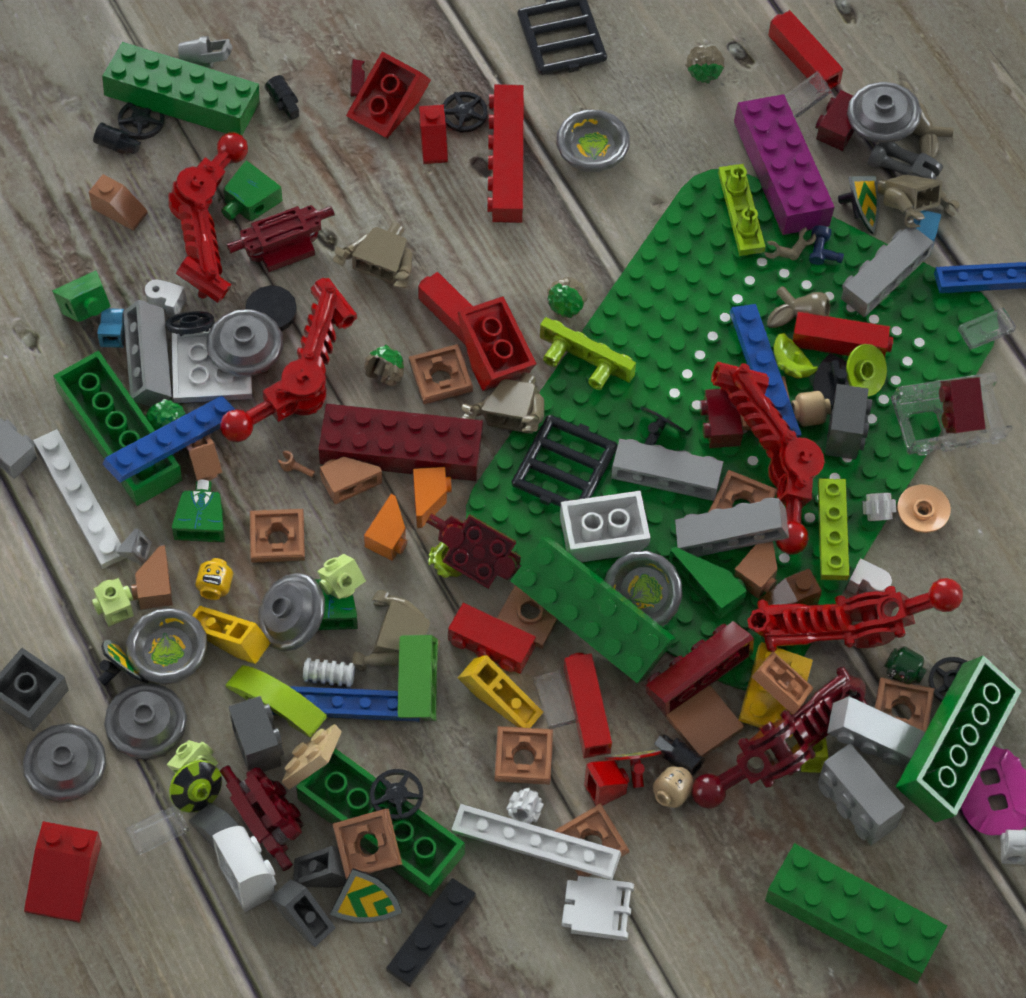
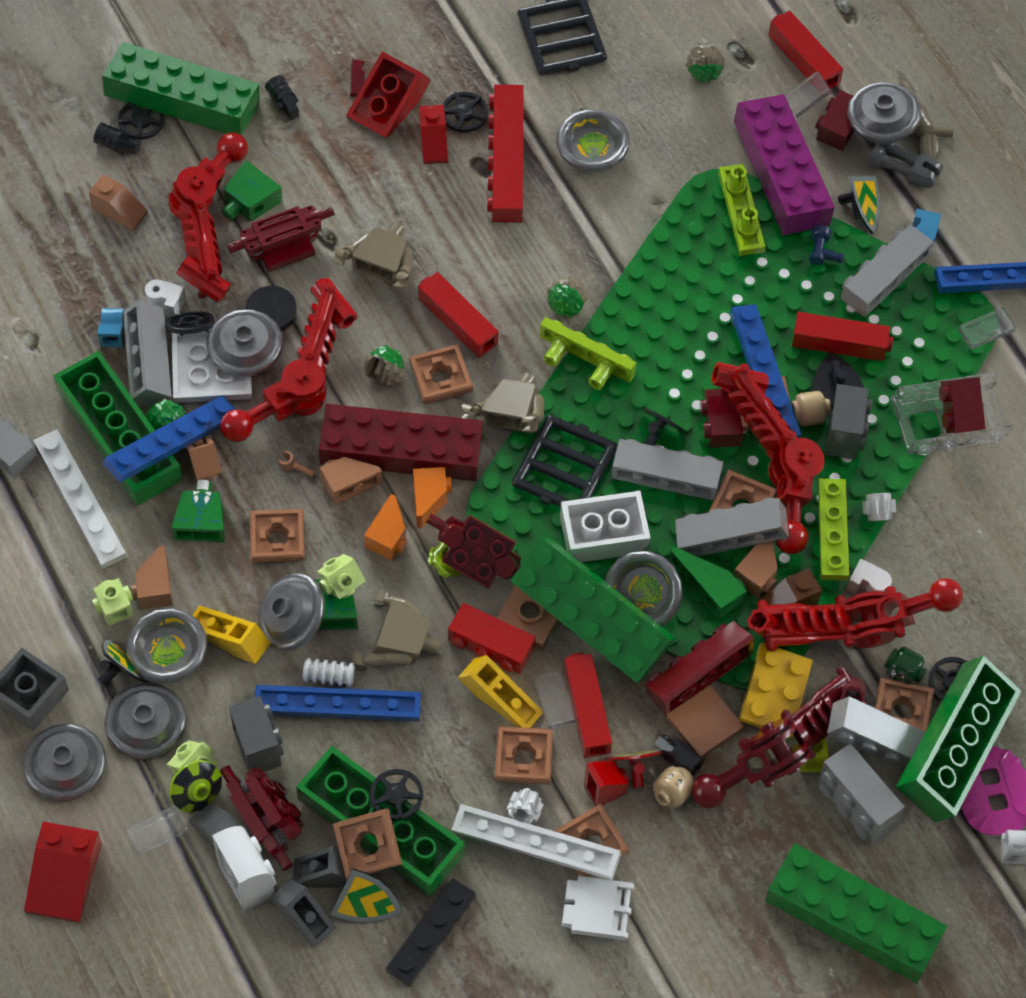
green torso [52,270,111,322] -> none
light grey slope [117,529,152,565] -> none
light grey piece [178,36,233,68] -> none
yellow head [195,558,233,600] -> none
lime slope [225,665,327,738] -> none
tan plate [282,724,342,790] -> none
bright green panel [398,635,438,721] -> none
red slope [458,296,537,391] -> none
nougat piece [752,652,813,715] -> none
dark tan arm [764,227,816,260] -> none
dark tan piece [767,286,830,328] -> none
lime hat [774,333,818,378] -> none
lime dish [846,344,887,396] -> none
dark tan torso [877,175,959,228] -> none
light nougat dish [897,484,951,533] -> none

